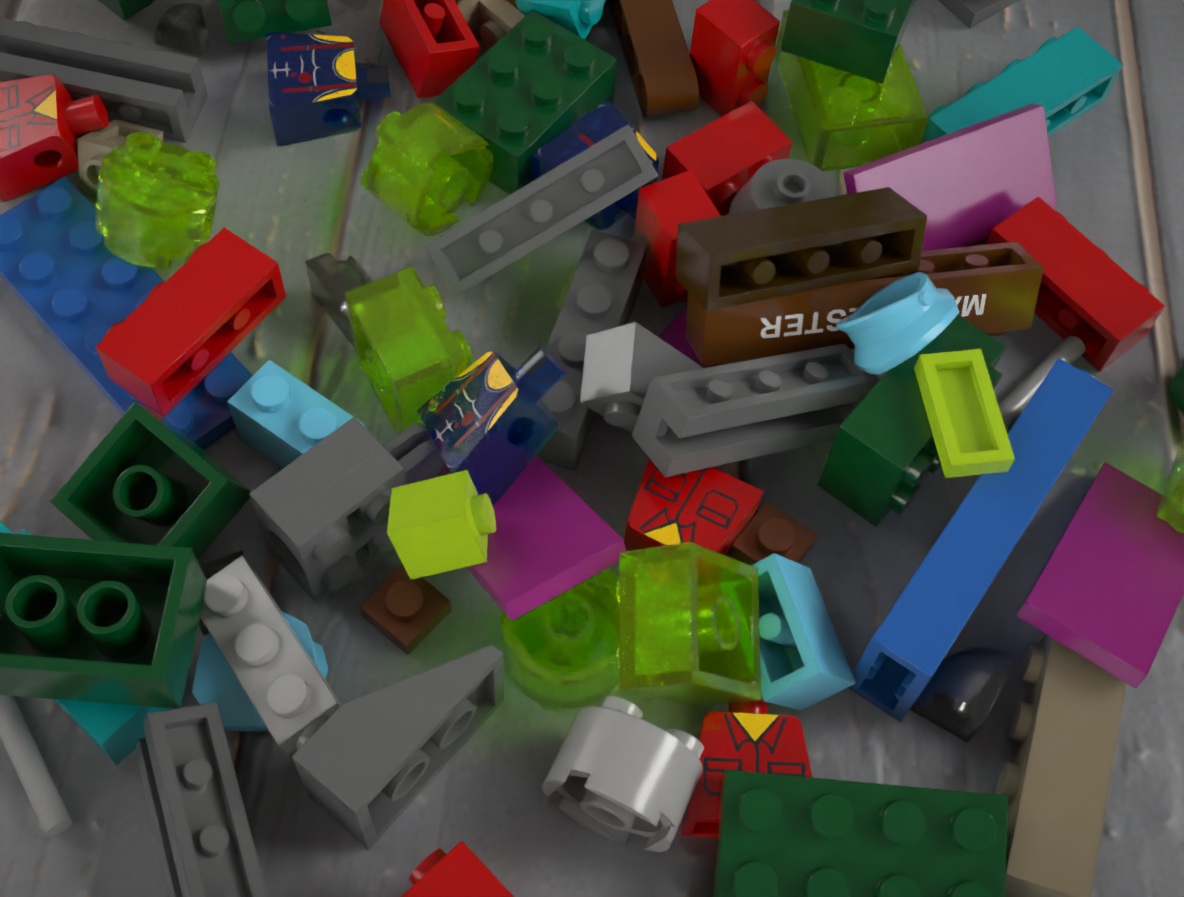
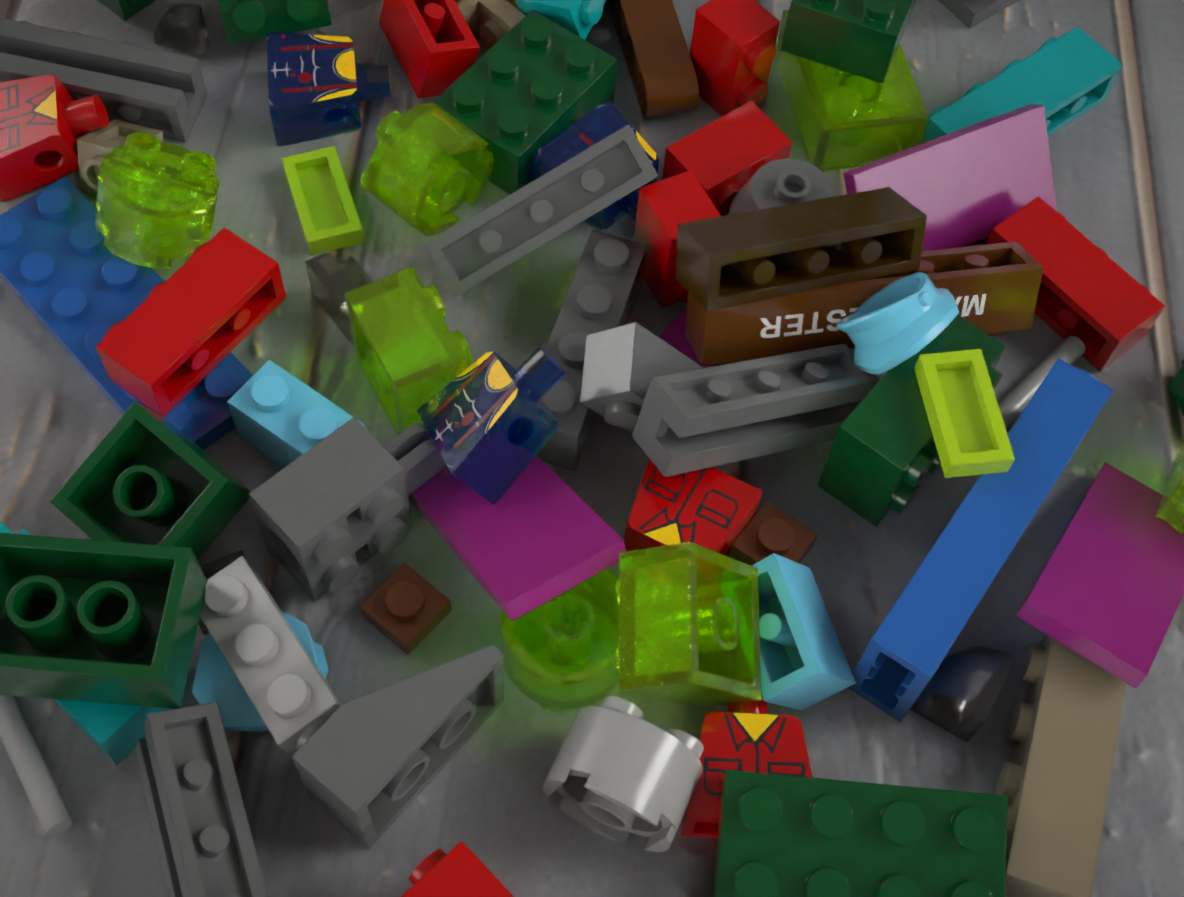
lime brick [387,470,496,580] -> none
none -> lime tile [281,146,364,256]

